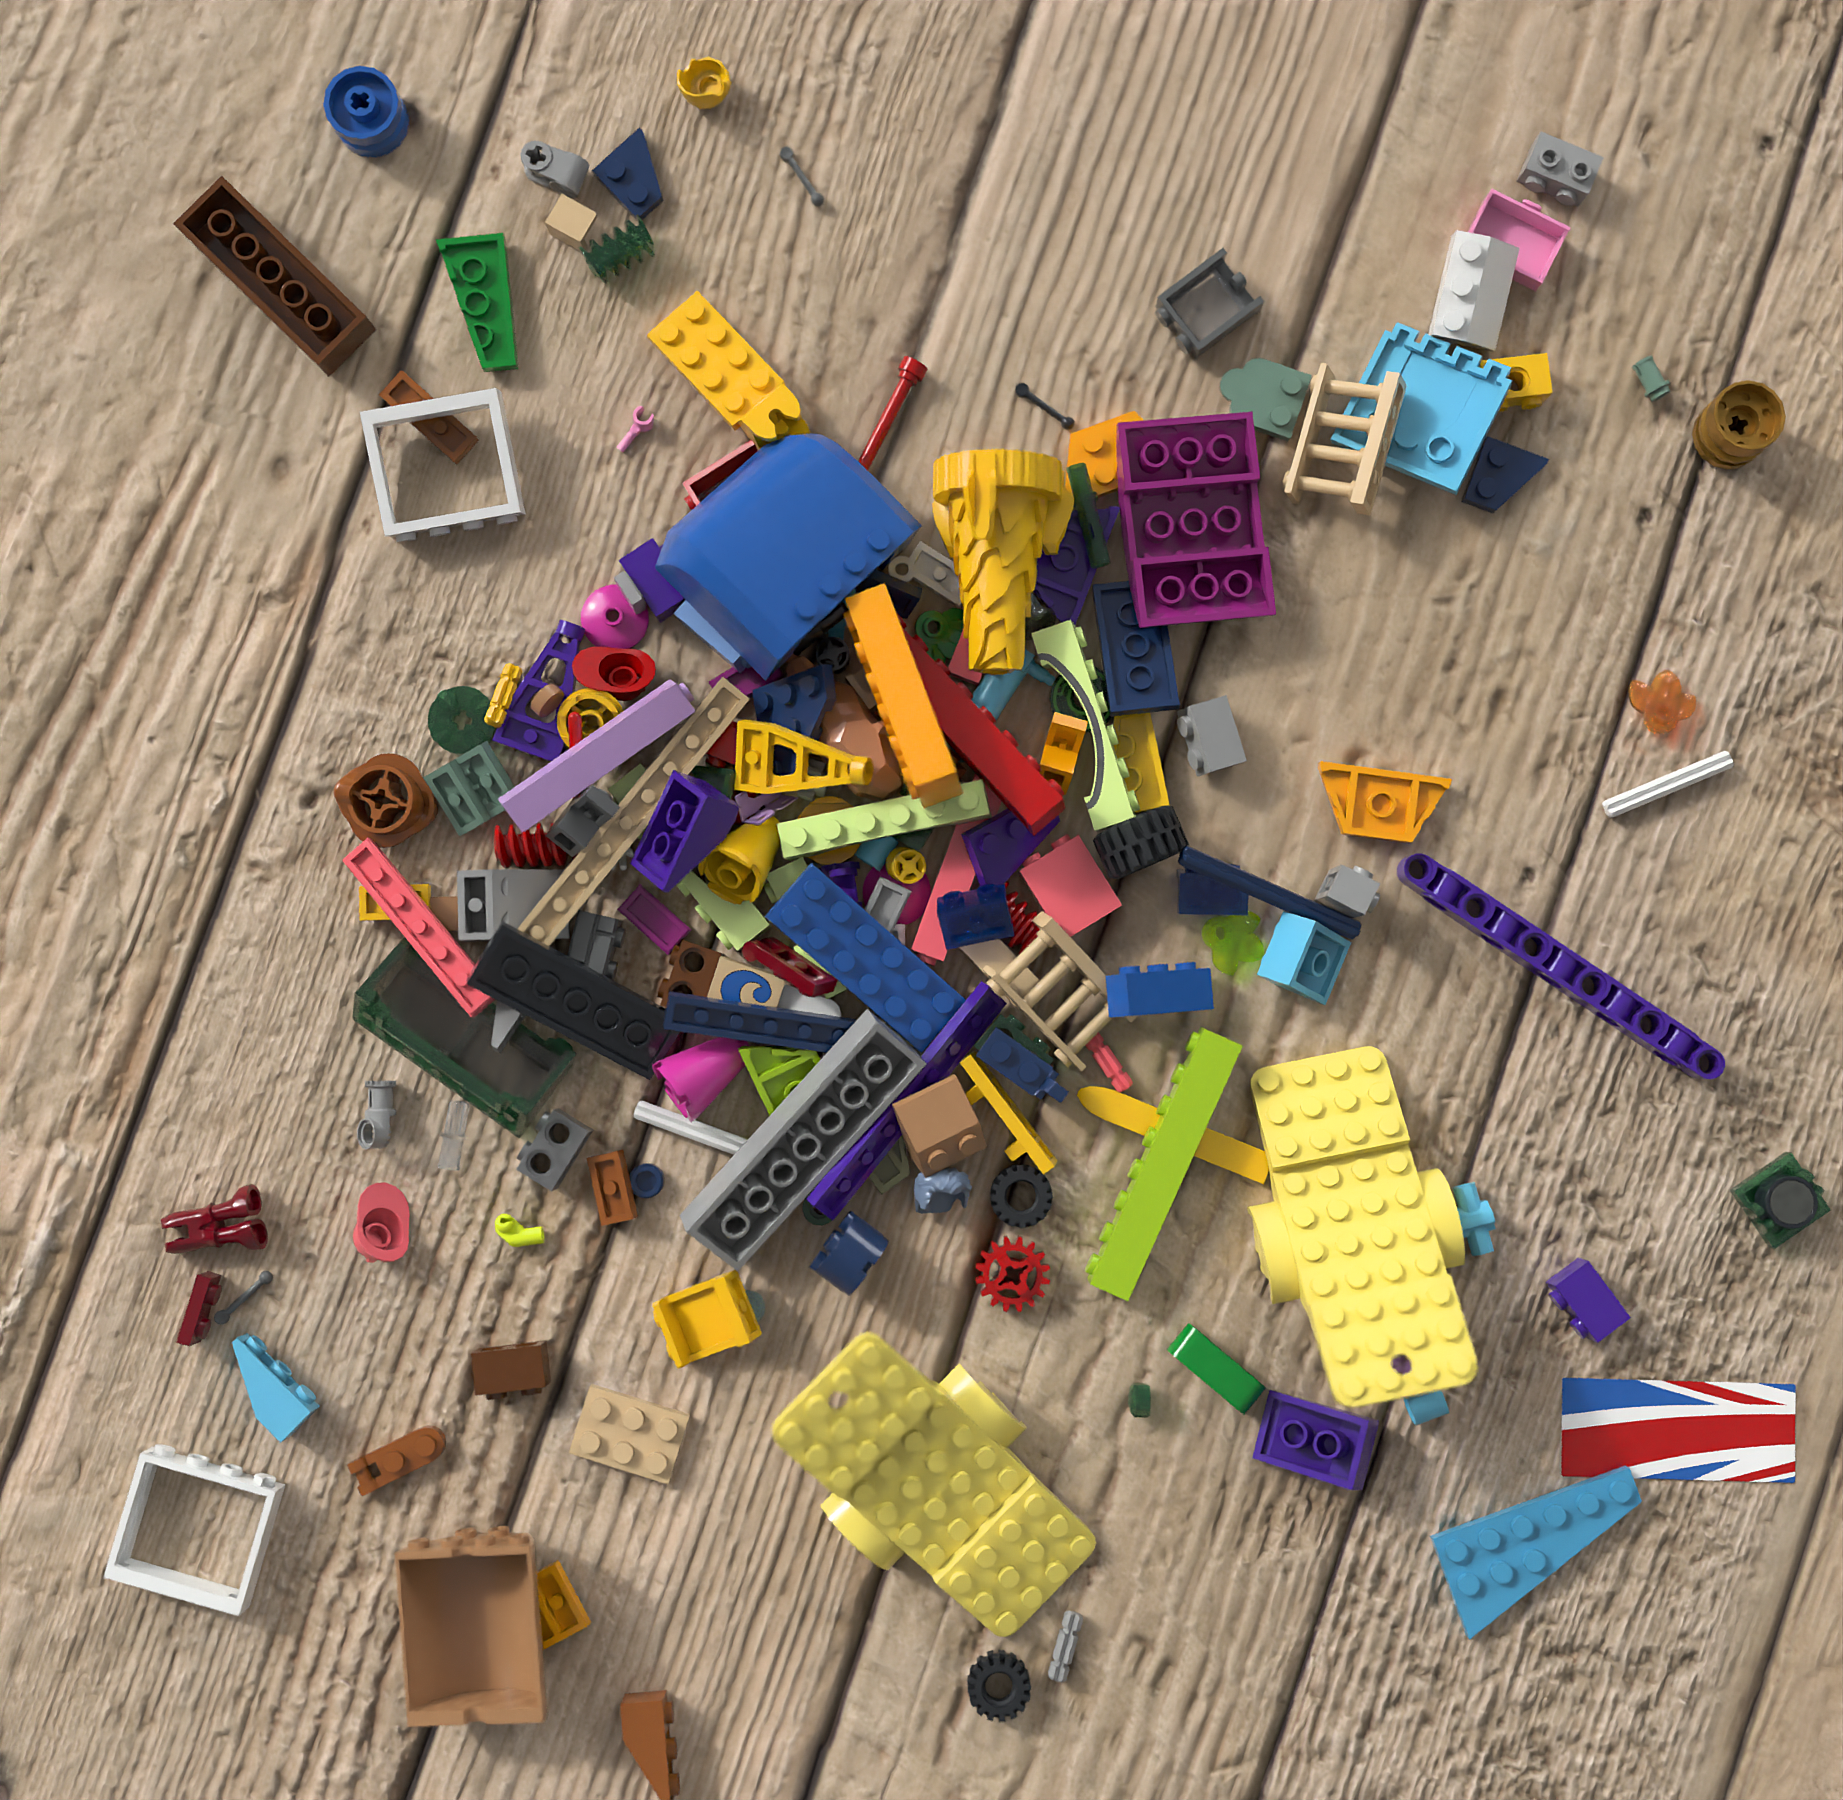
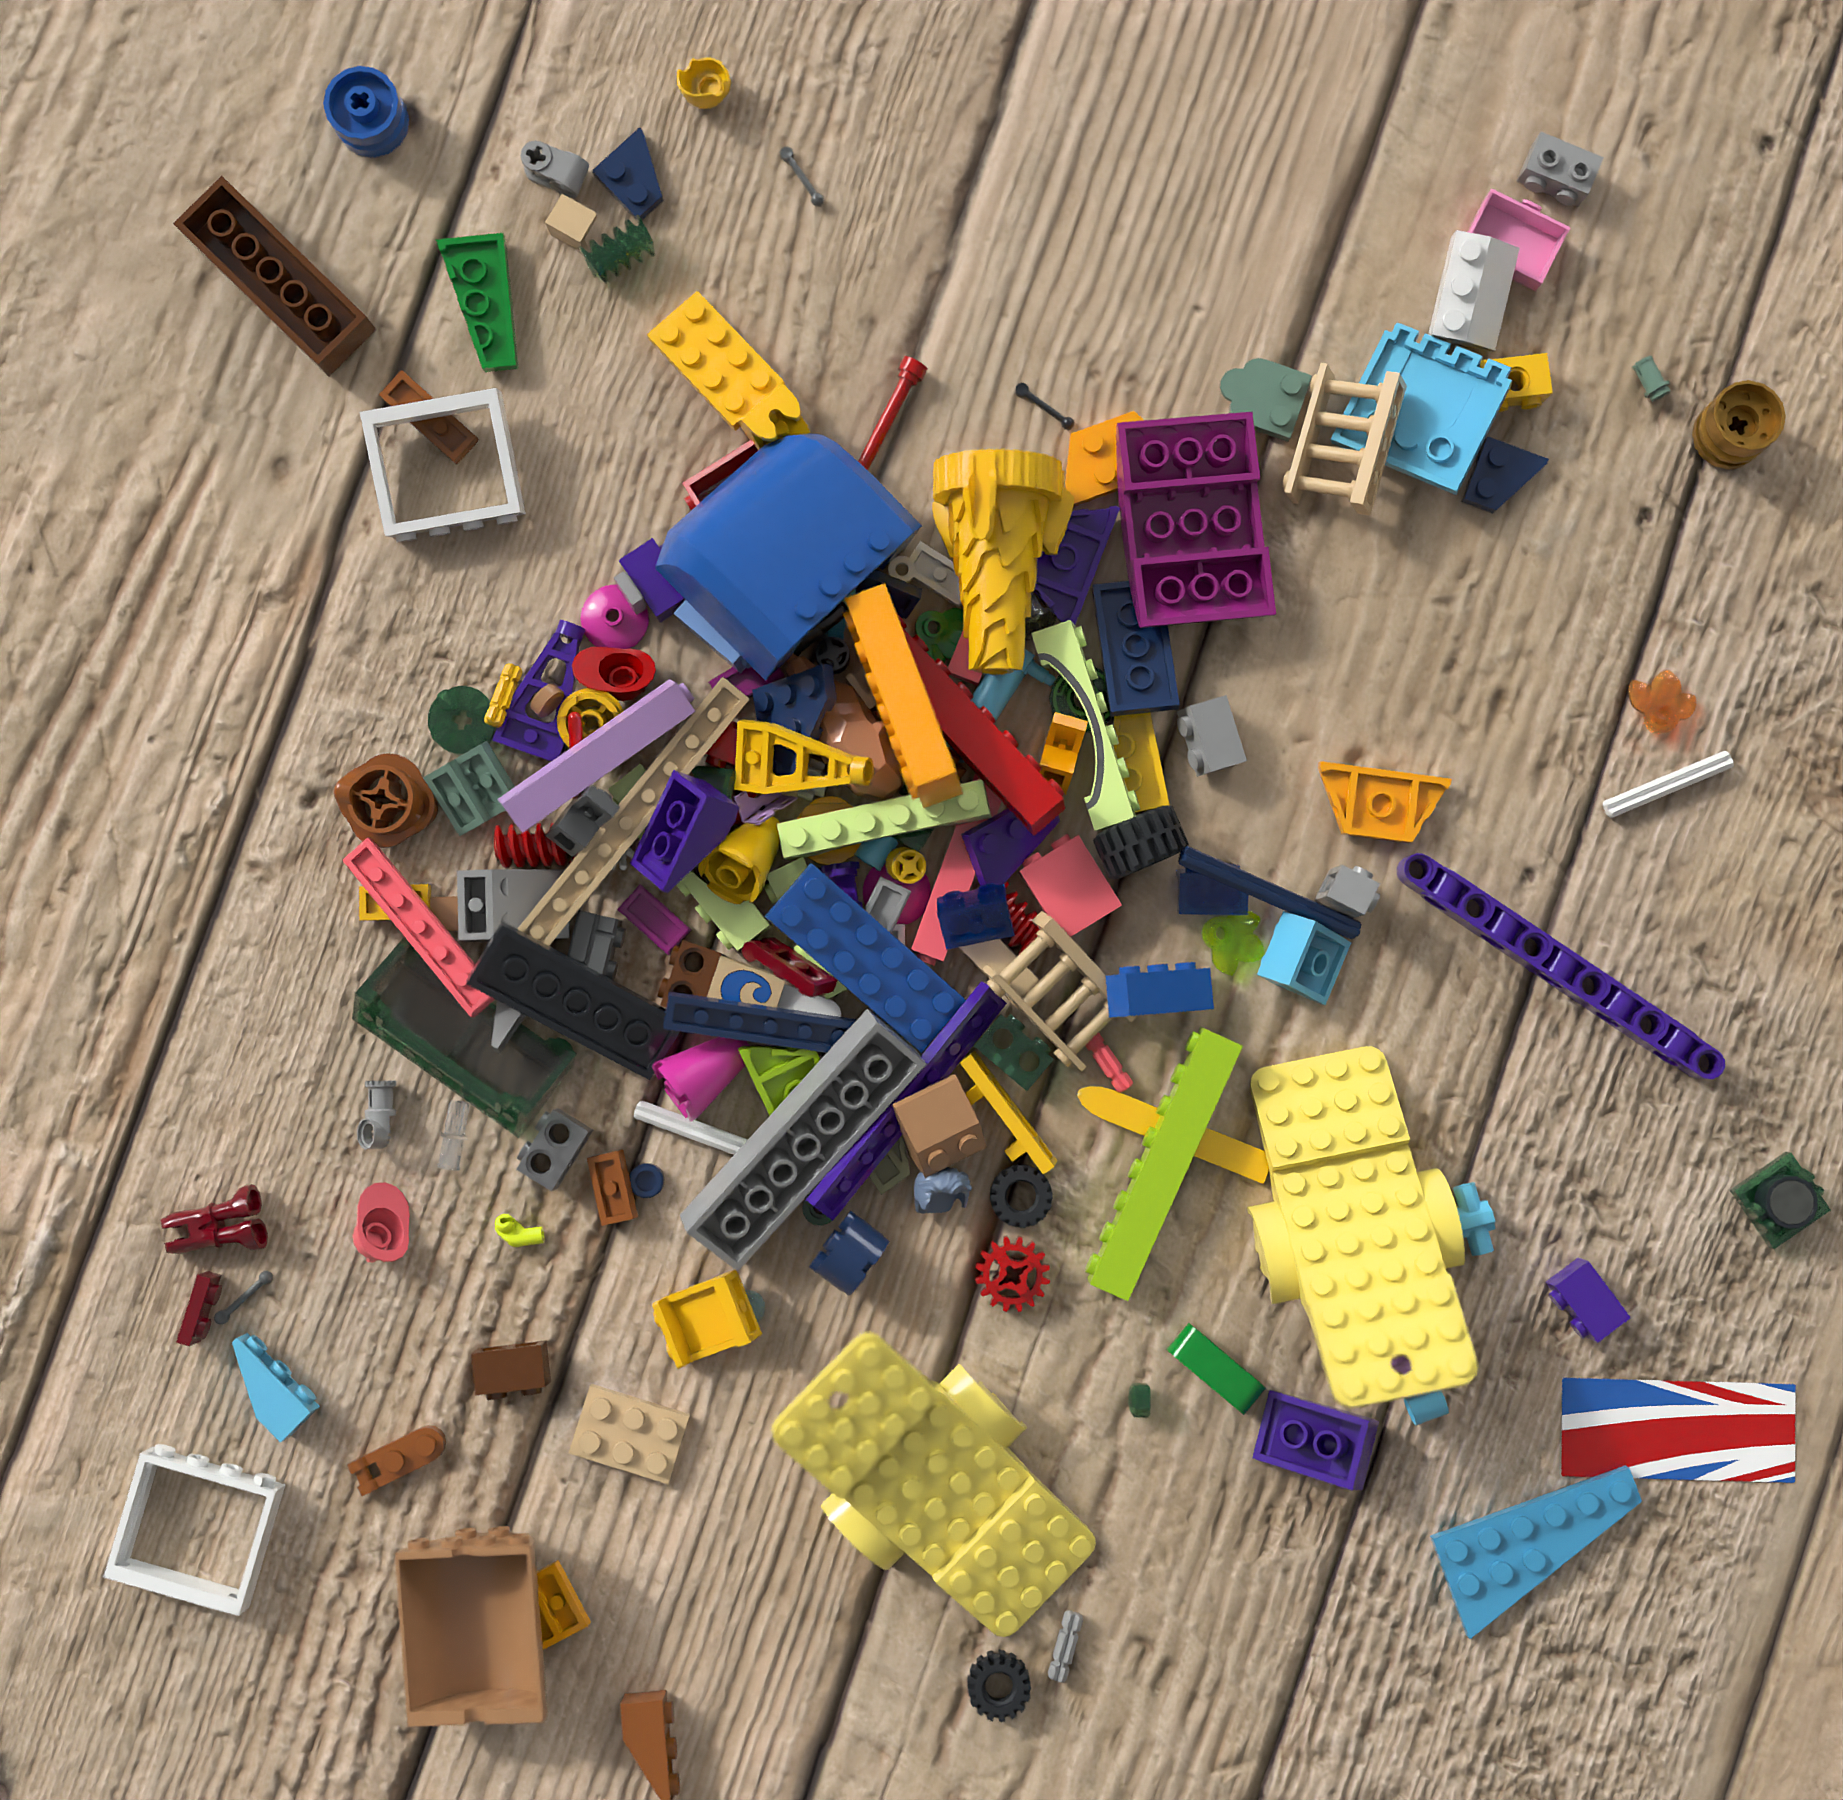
bright pink hand [617,406,654,453] -> none
dark blue hinge [976,1027,1069,1103] -> none
clear green pin [1066,463,1111,569] -> none
window [1155,248,1264,359] -> none

